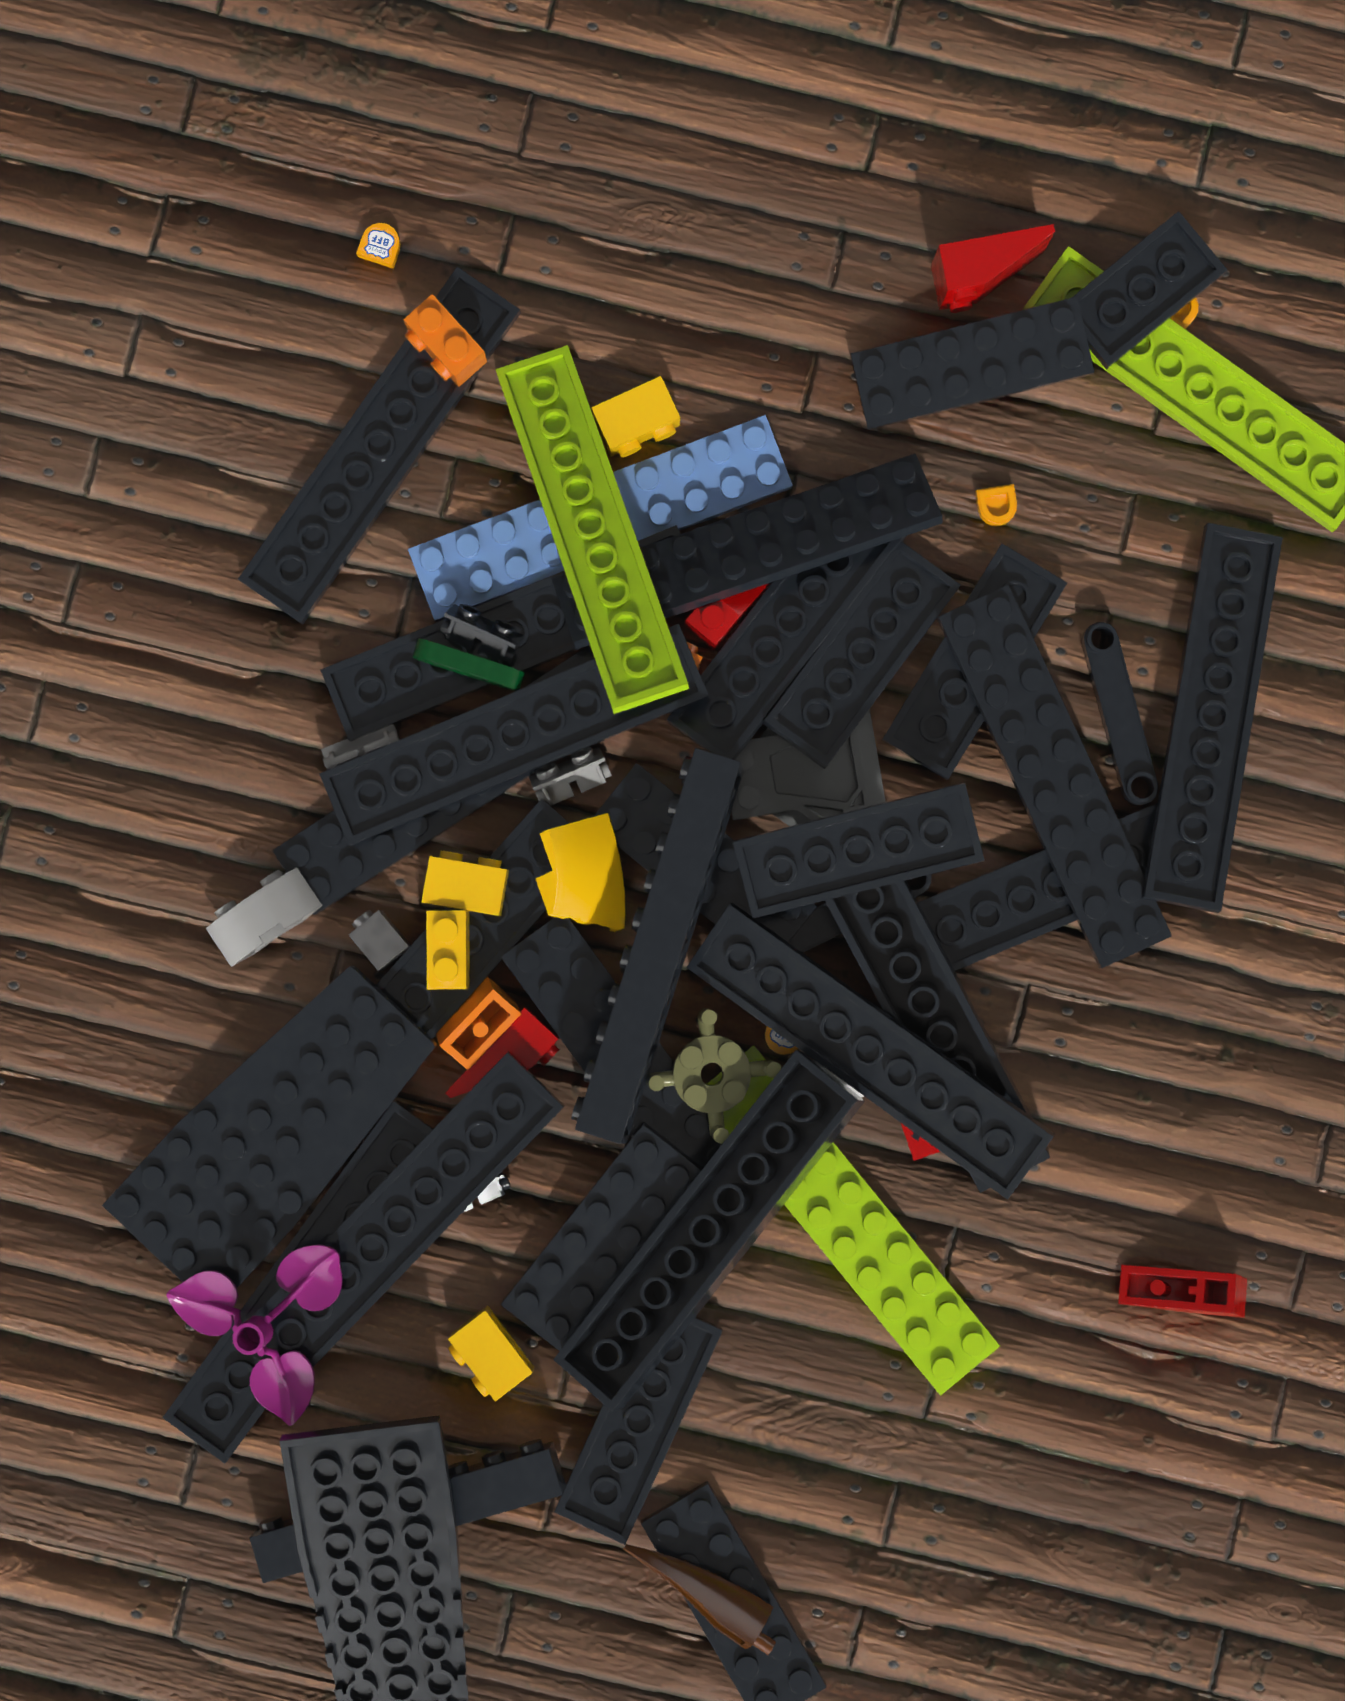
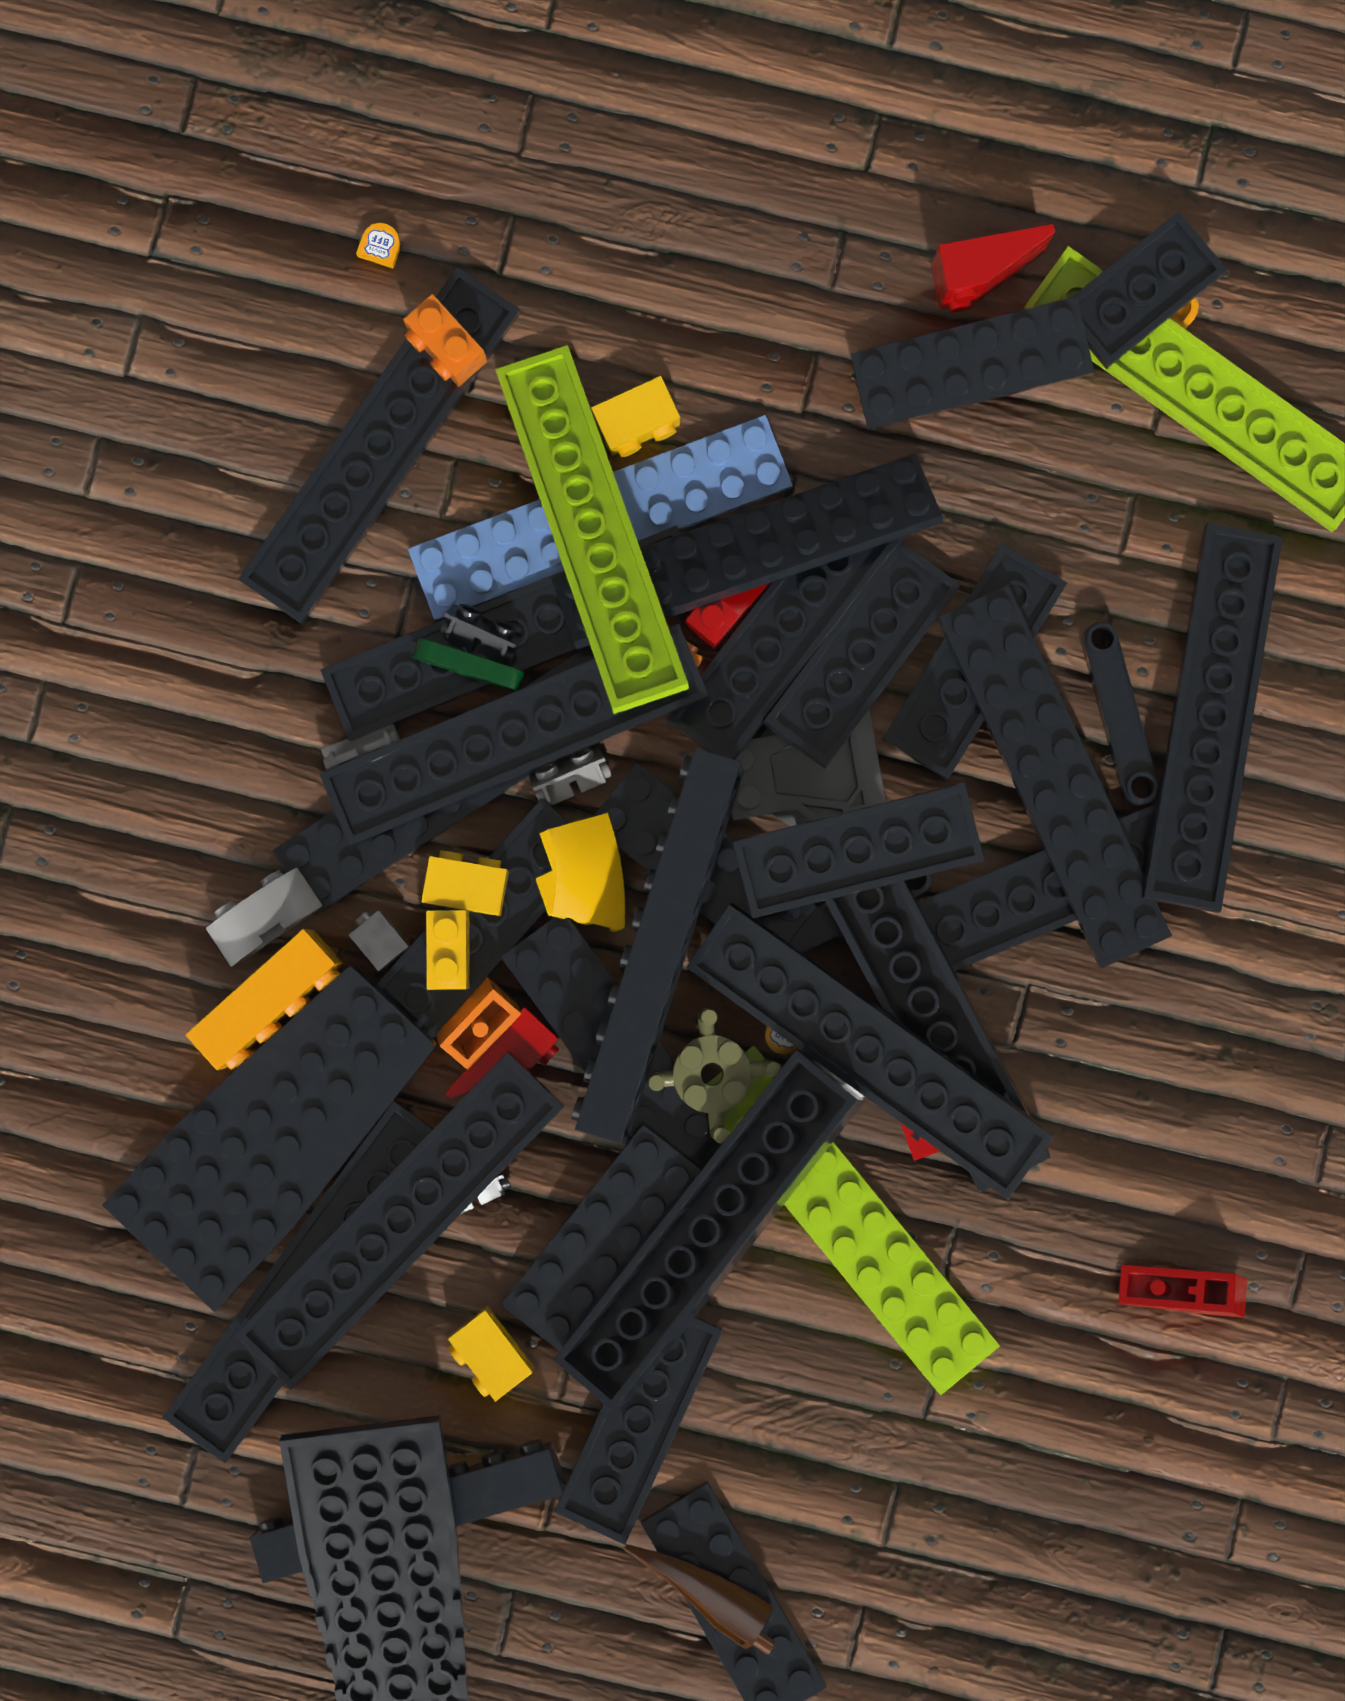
magenta plant [166,1244,343,1426] -> none
light orange tile [975,484,1017,526] -> none
none -> light orange brick [185,929,344,1070]

